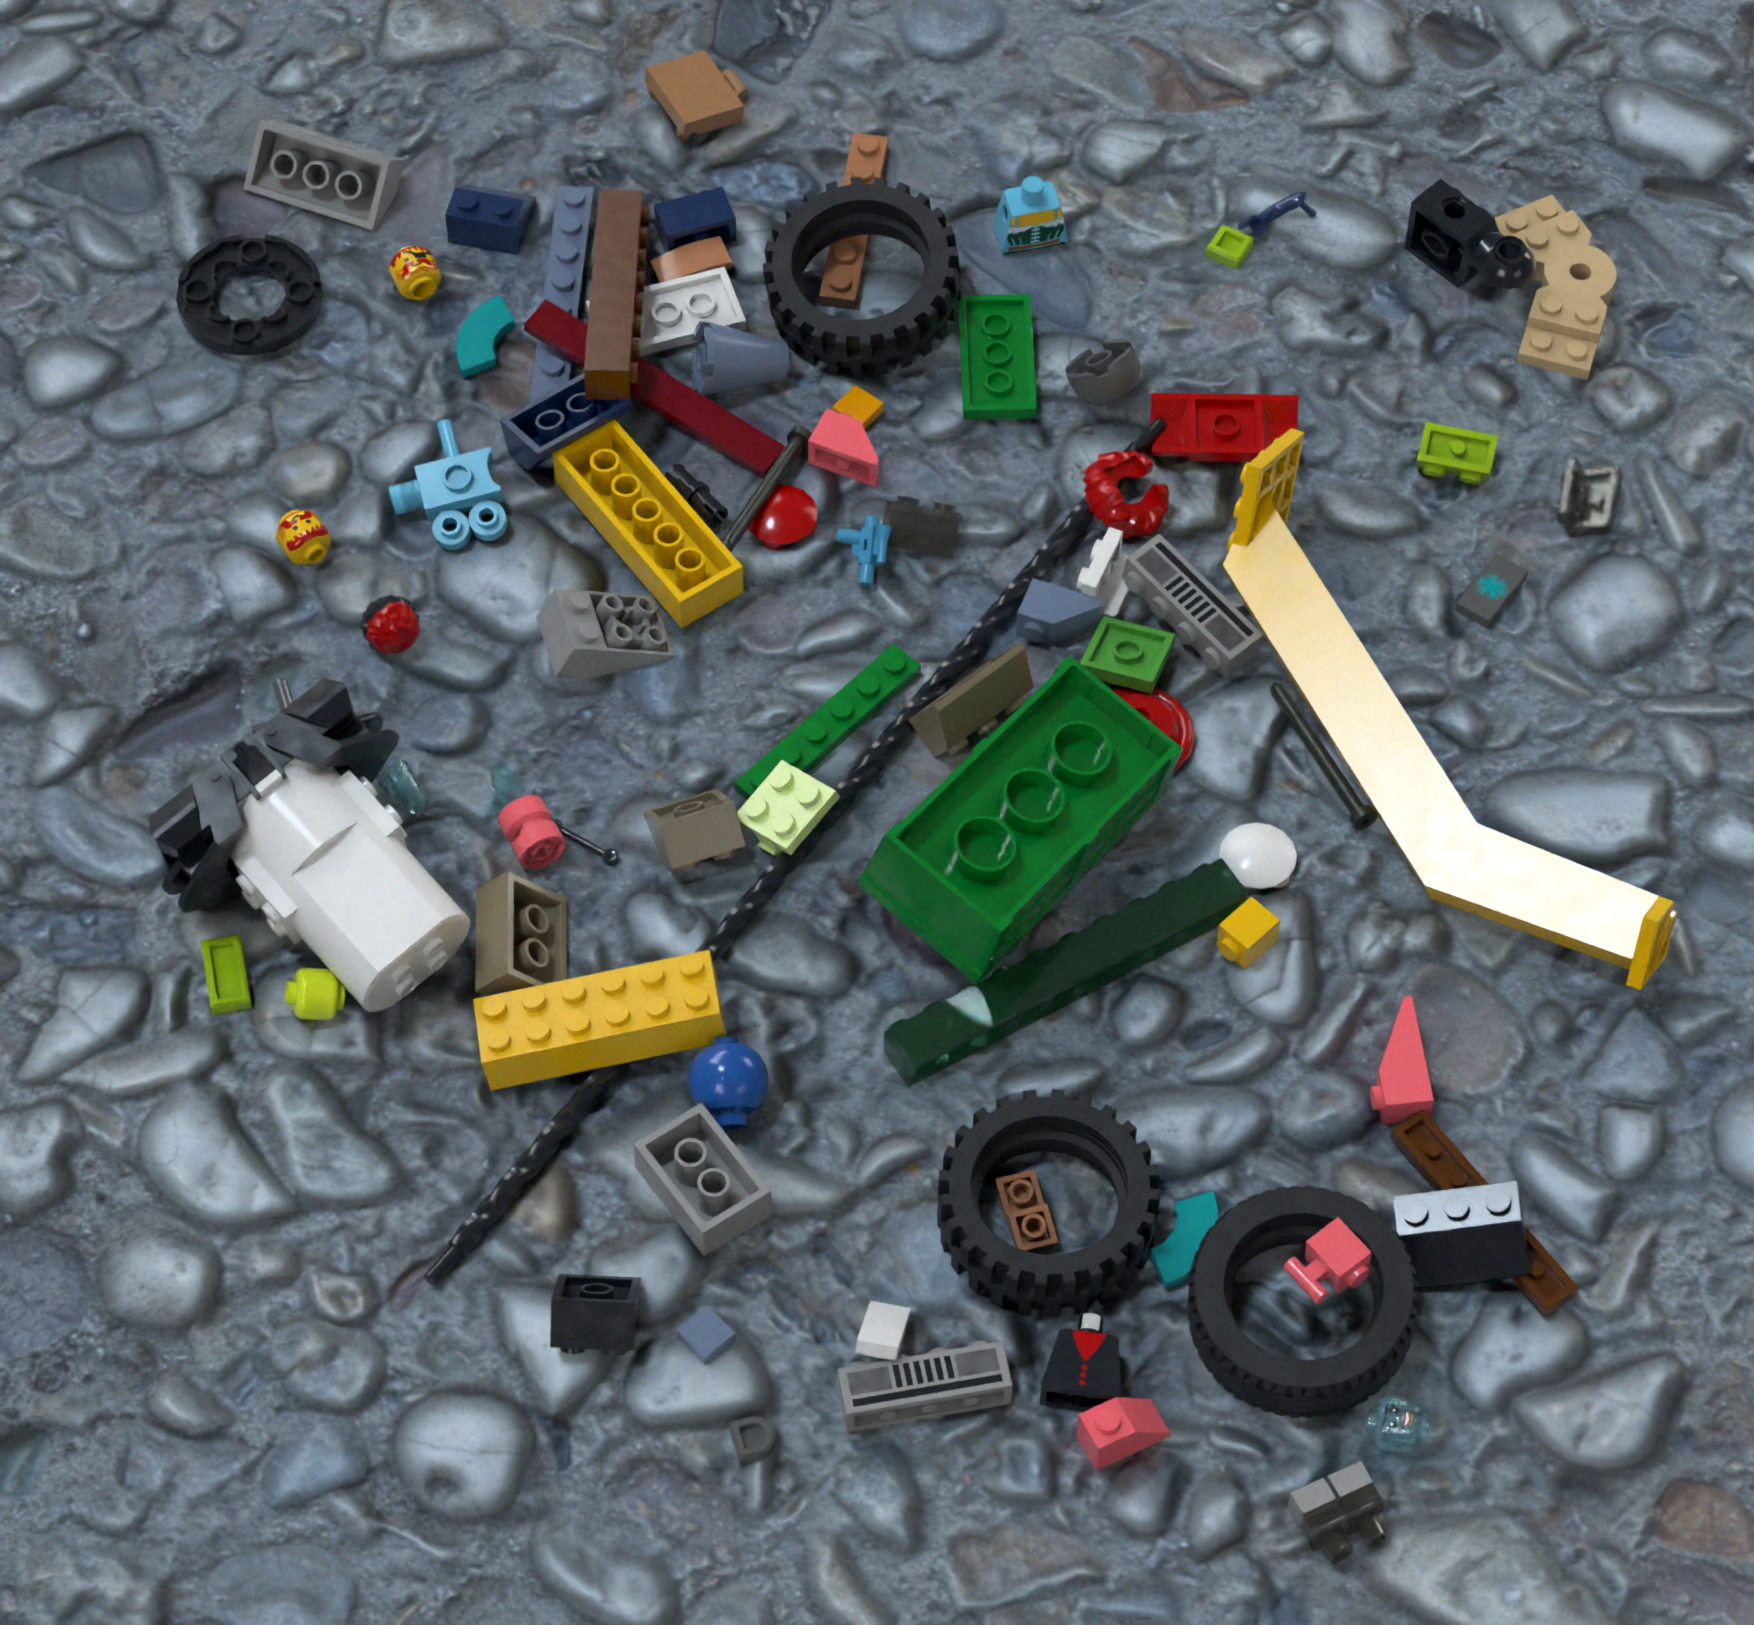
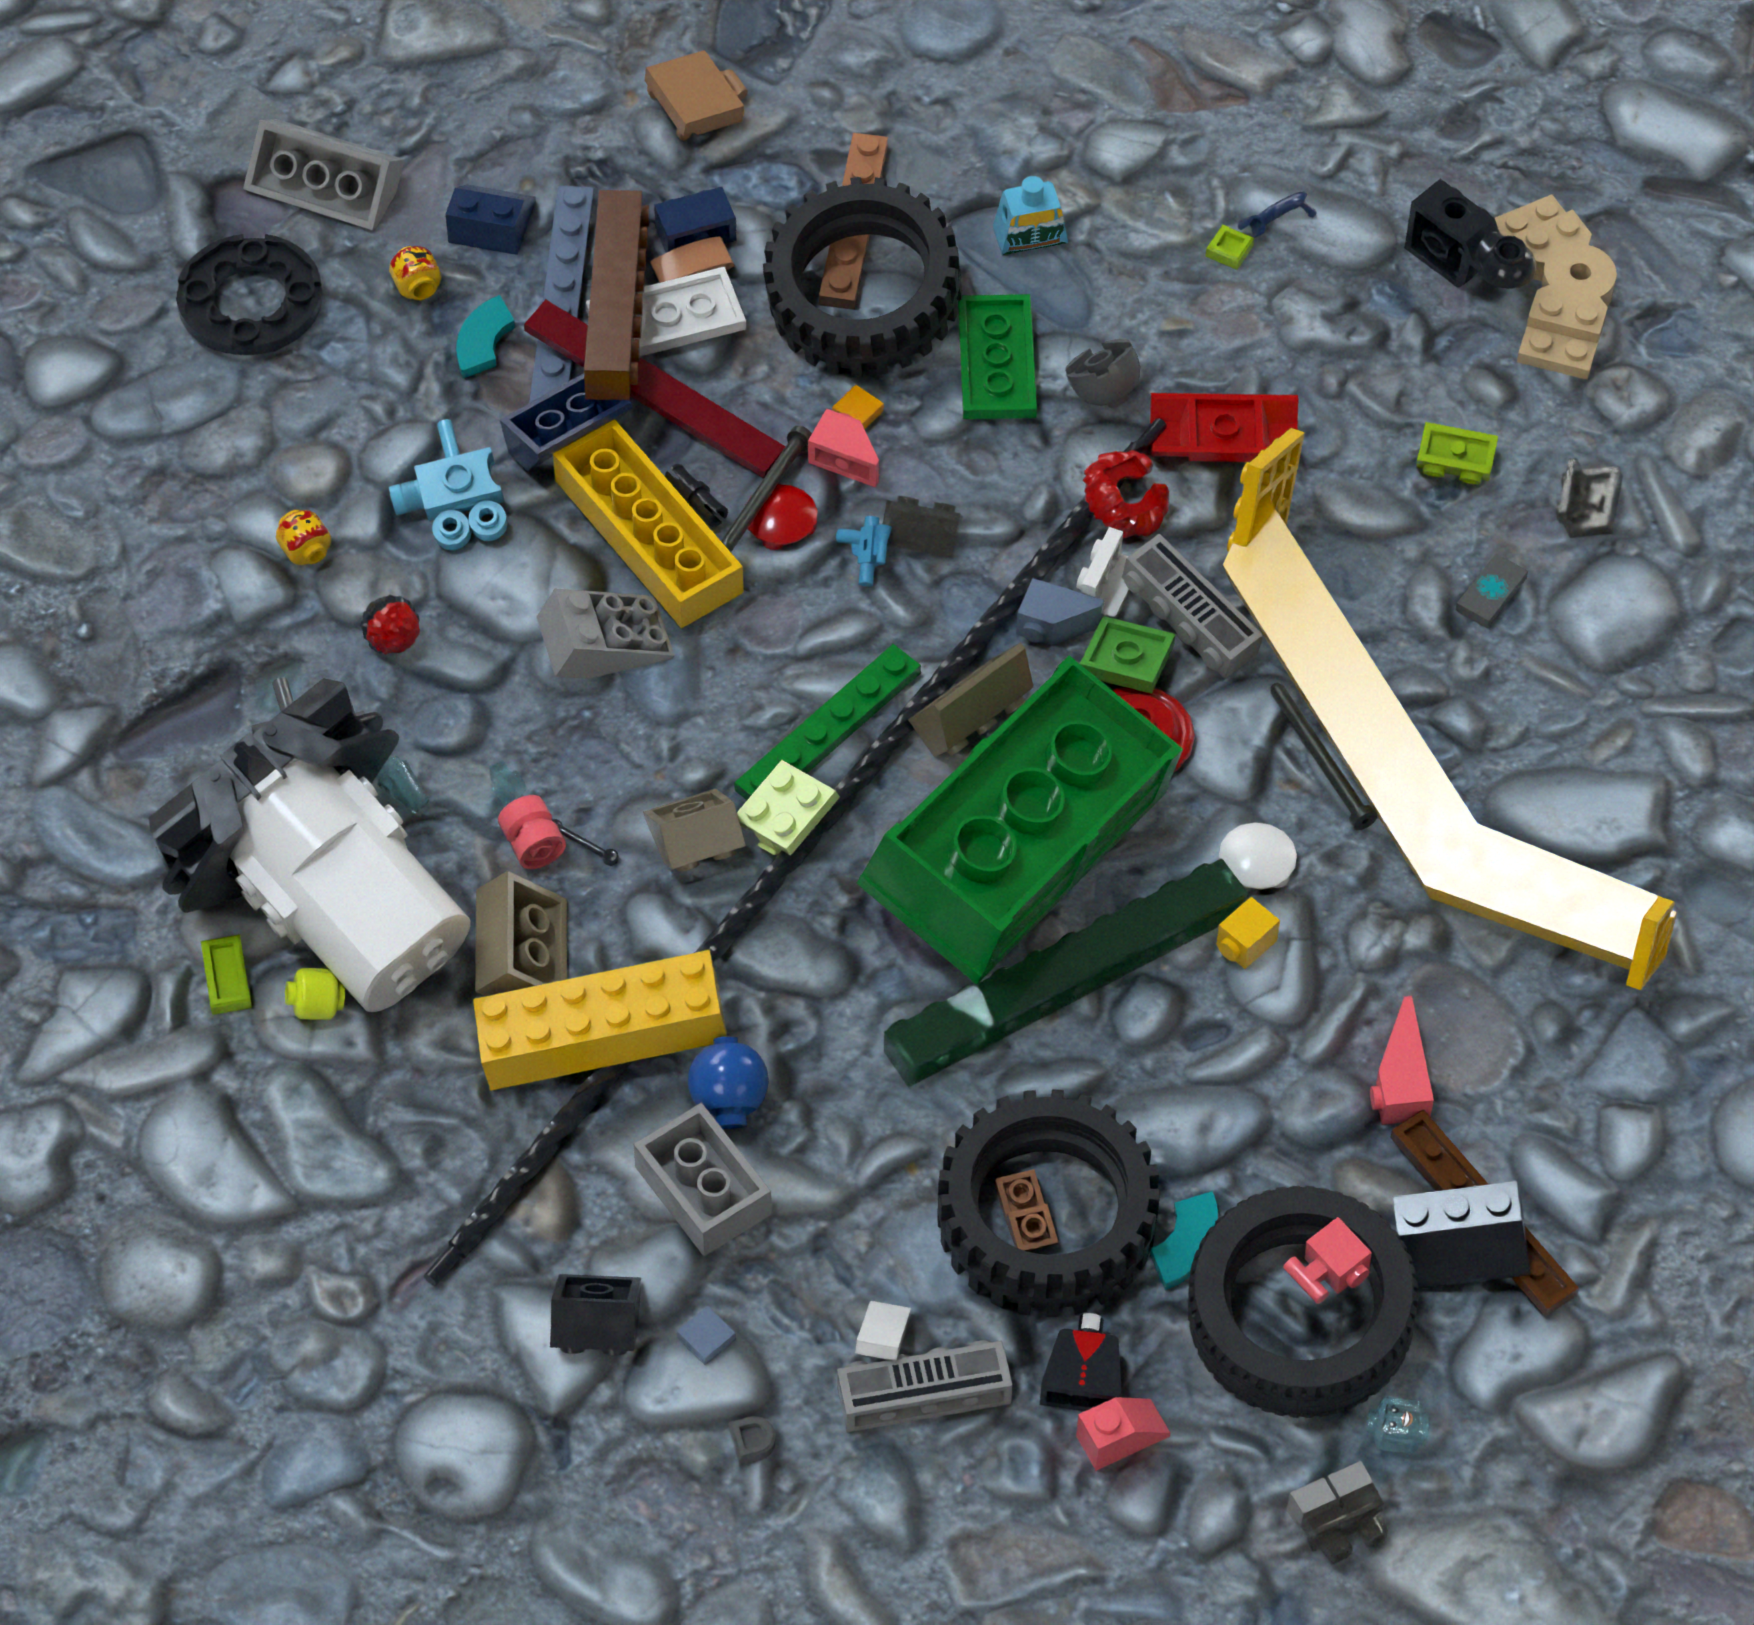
sand blue cone [691,321,795,395] -> none

